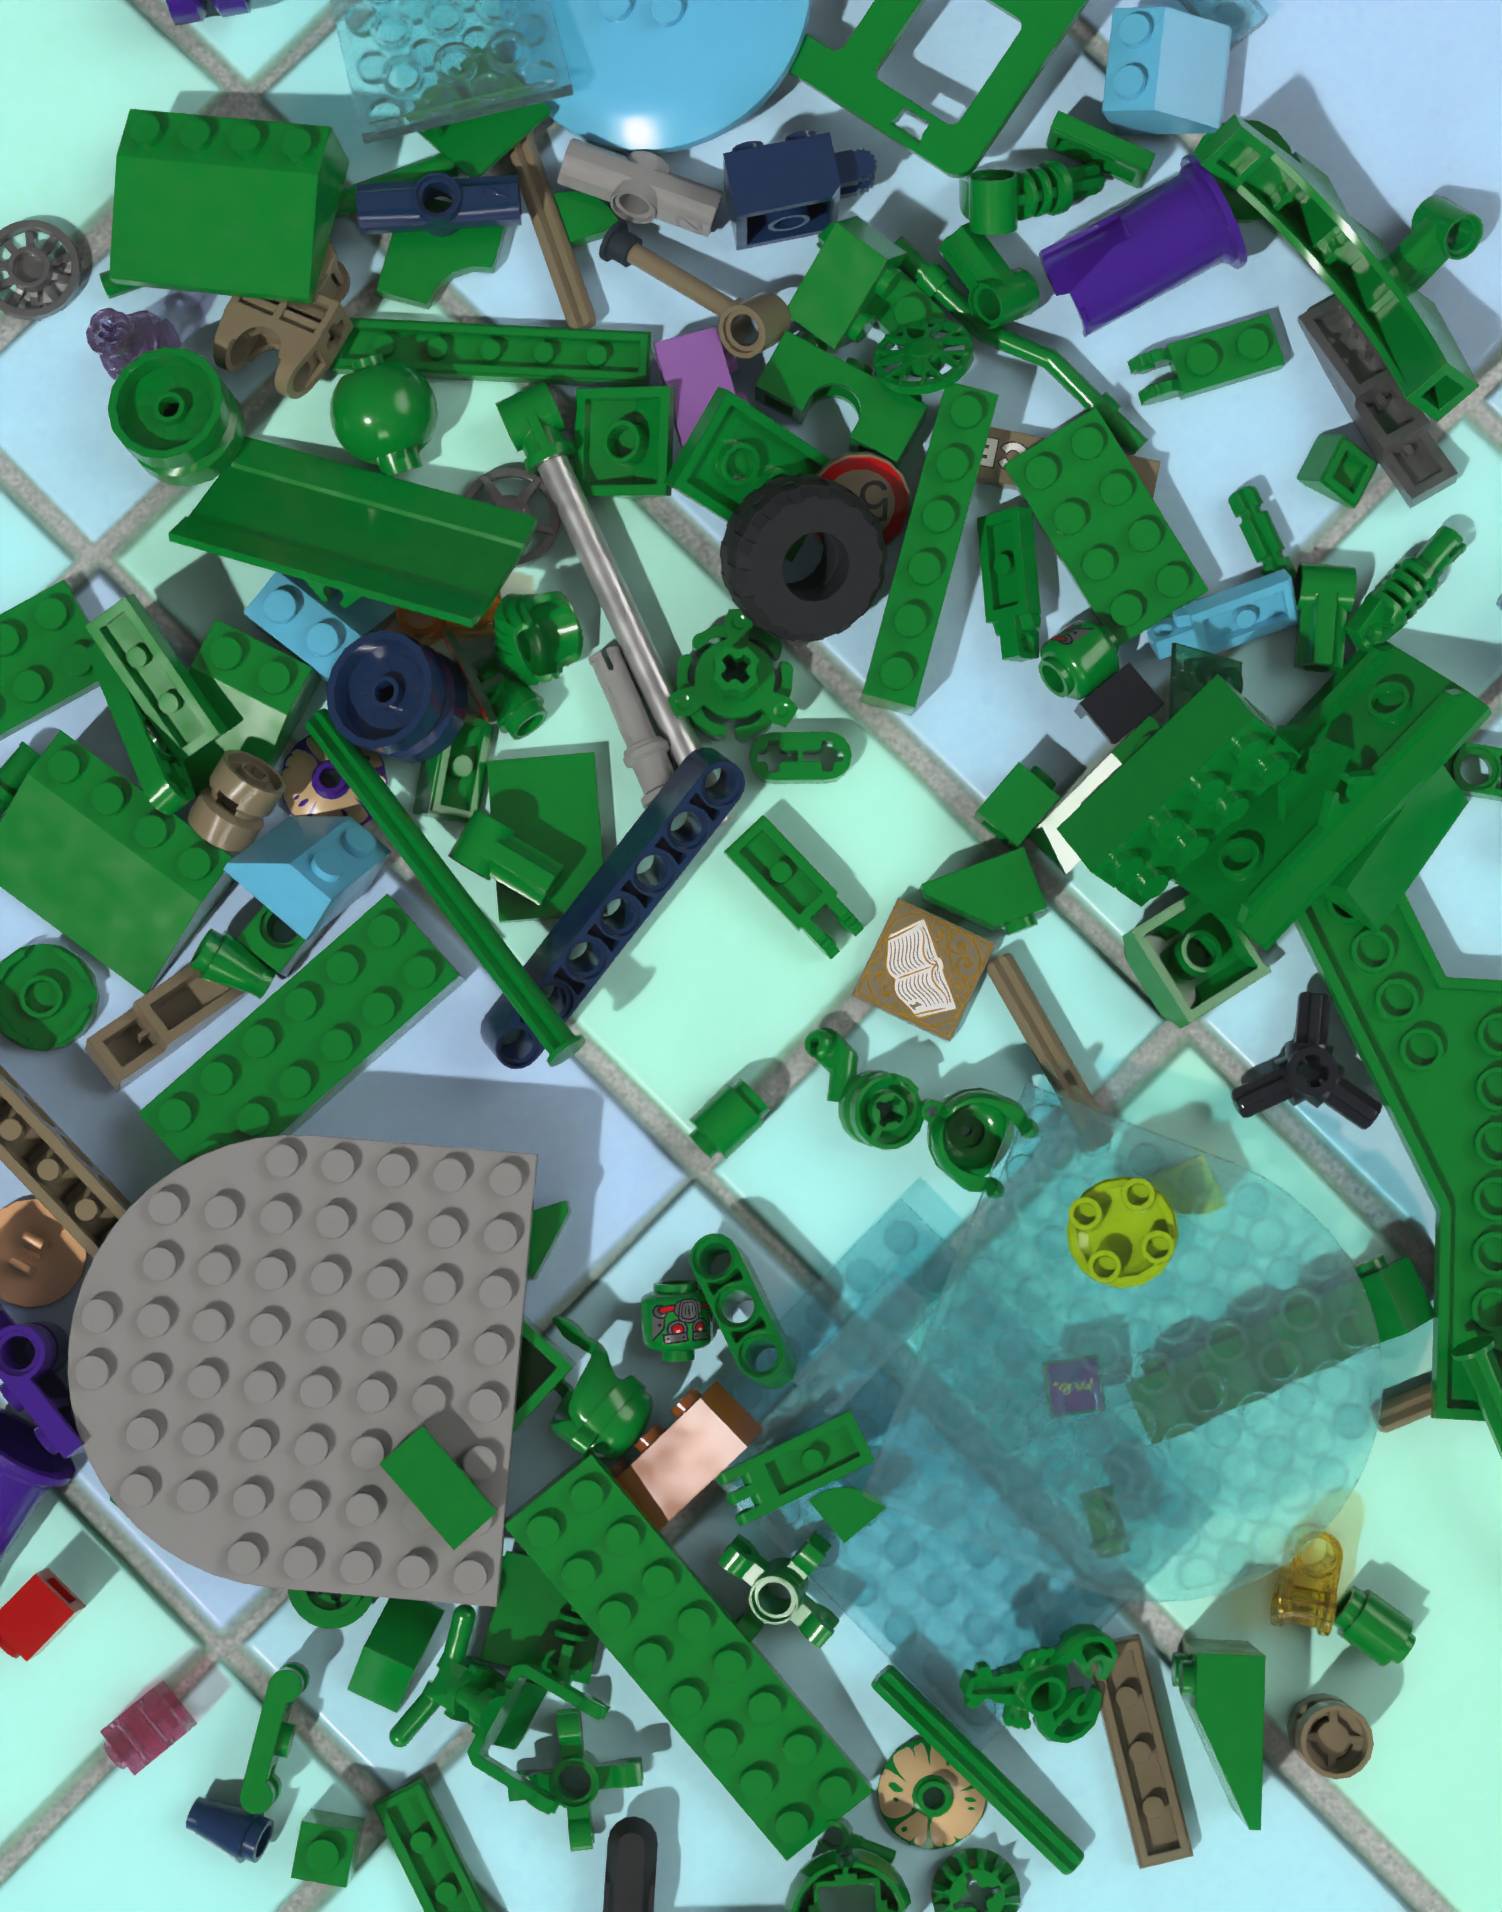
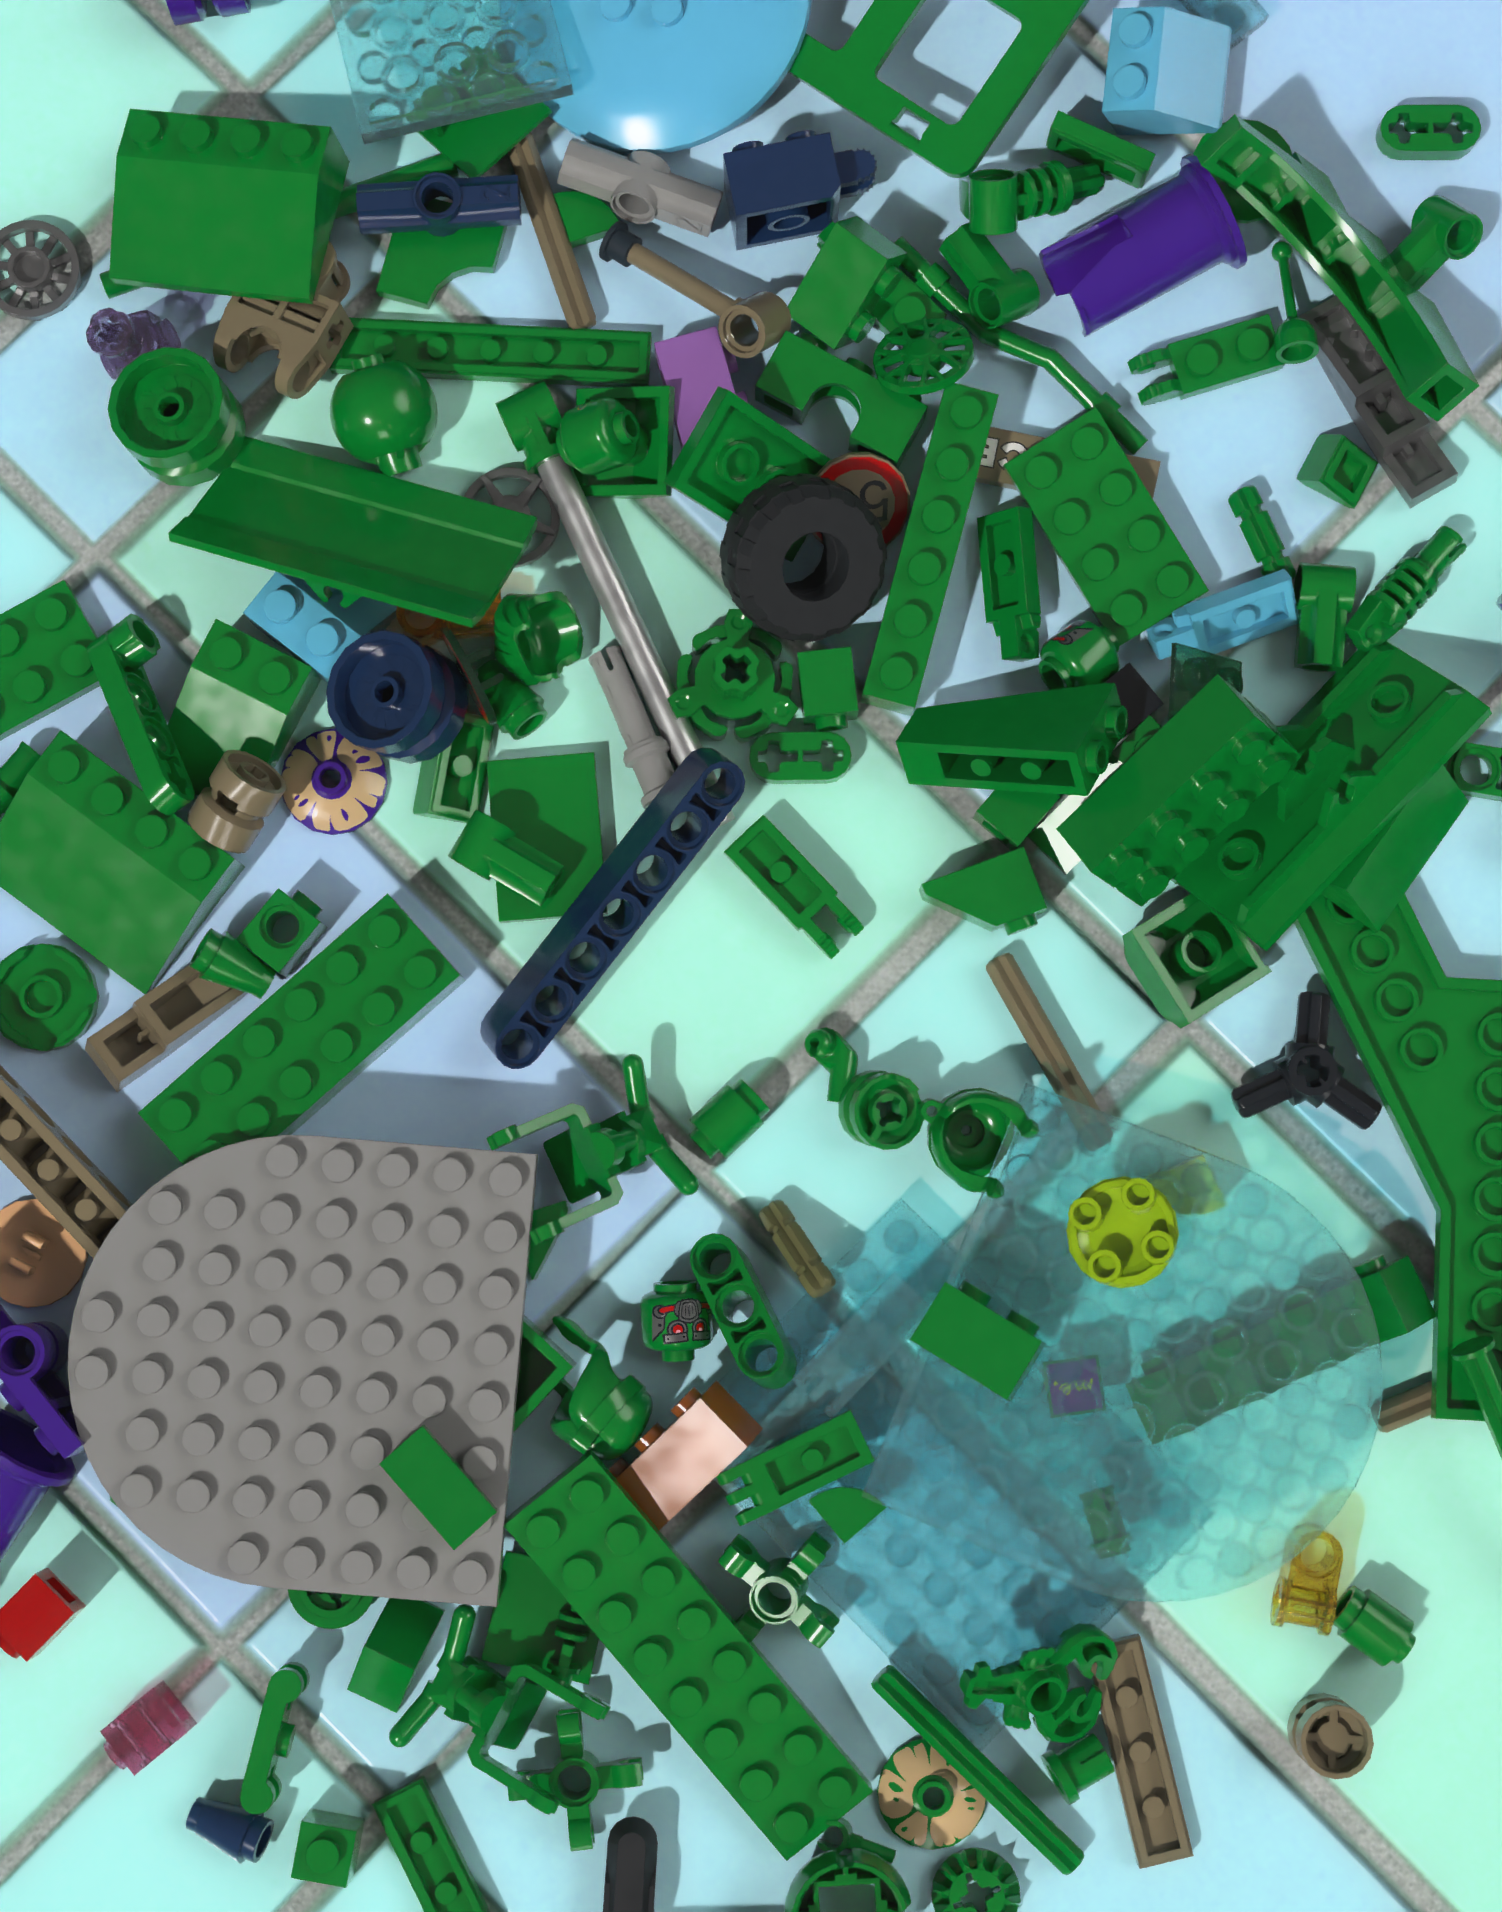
green plate [85,594,228,763] -> none
medium azure slope [223,816,392,941] -> none
green axle [305,708,586,1067] -> none
tile [851,898,996,1043] -> none
green slope [1171,1638,1266,1830] -> none
none -> green piece [486,1054,699,1245]
none -> green head [556,397,640,475]
none -> olive axle [759,1200,836,1298]
none -> green brick [796,646,859,732]
none -> green slope [896,683,1128,796]
none -> green brick [910,1280,1046,1401]
none -> green bush [1041,1732,1115,1805]
none -> green hinge [1271,241,1319,364]
none -> green beam [1375,105,1481,160]

